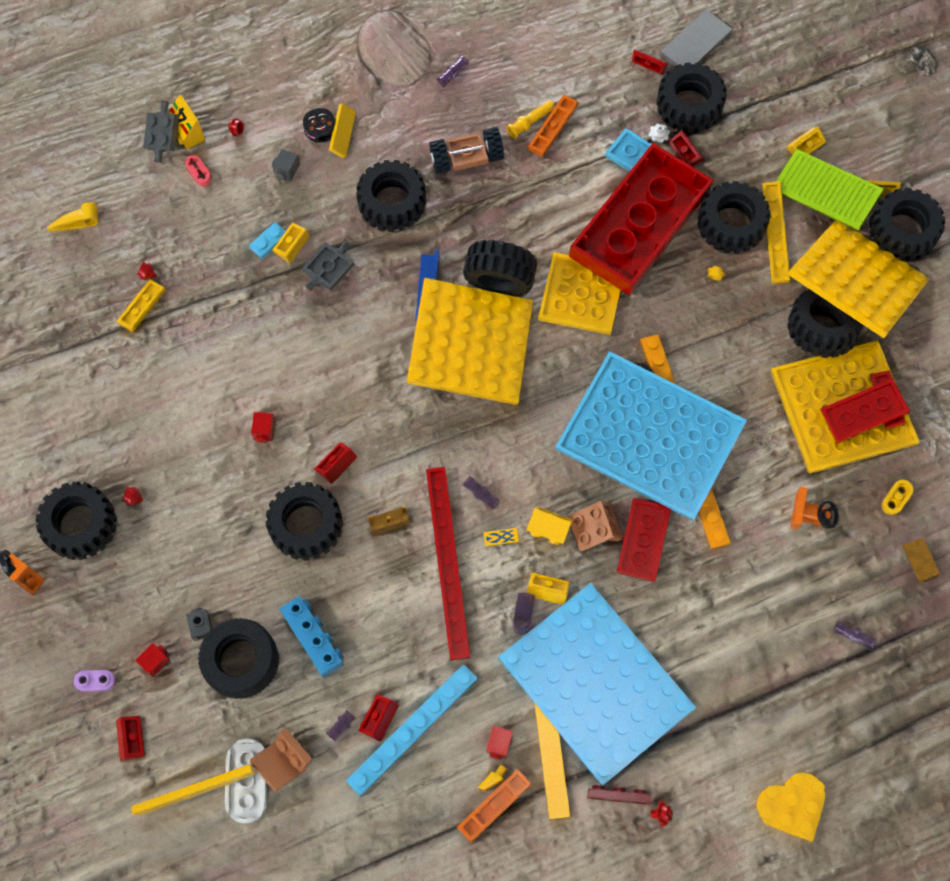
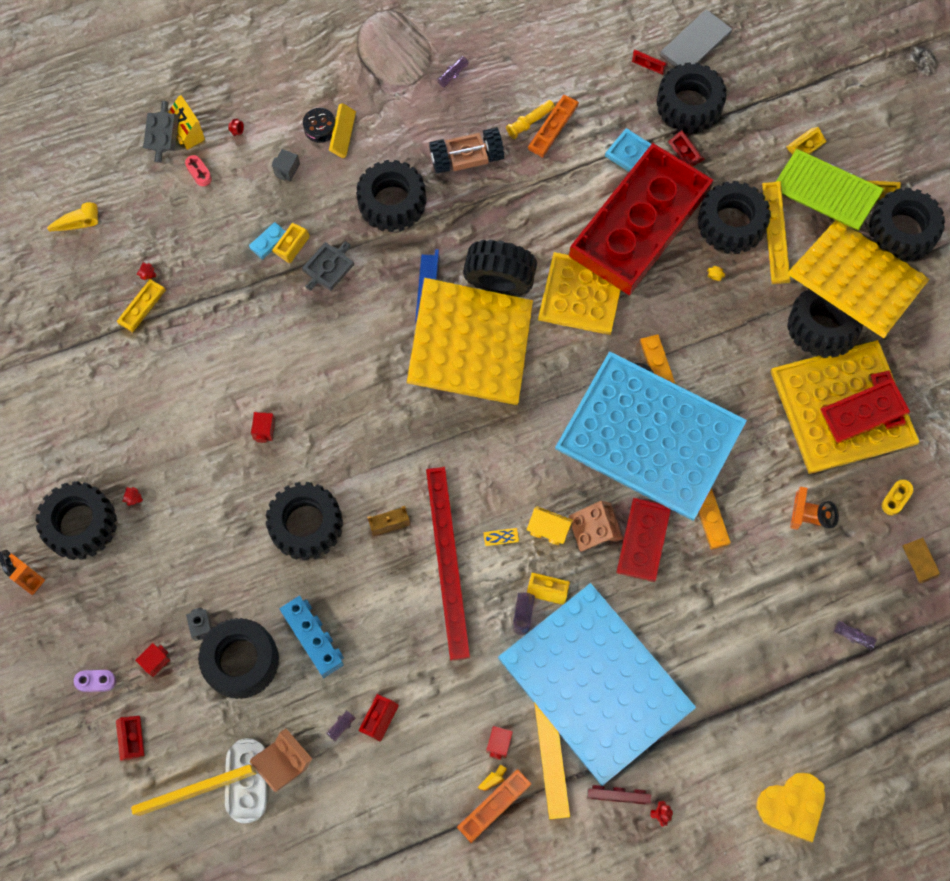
red slope [314,442,357,484] -> none
medium azure plate [346,664,478,797] -> none
clear purple pin [463,476,500,510] -> none
white plant [649,124,670,143] -> none

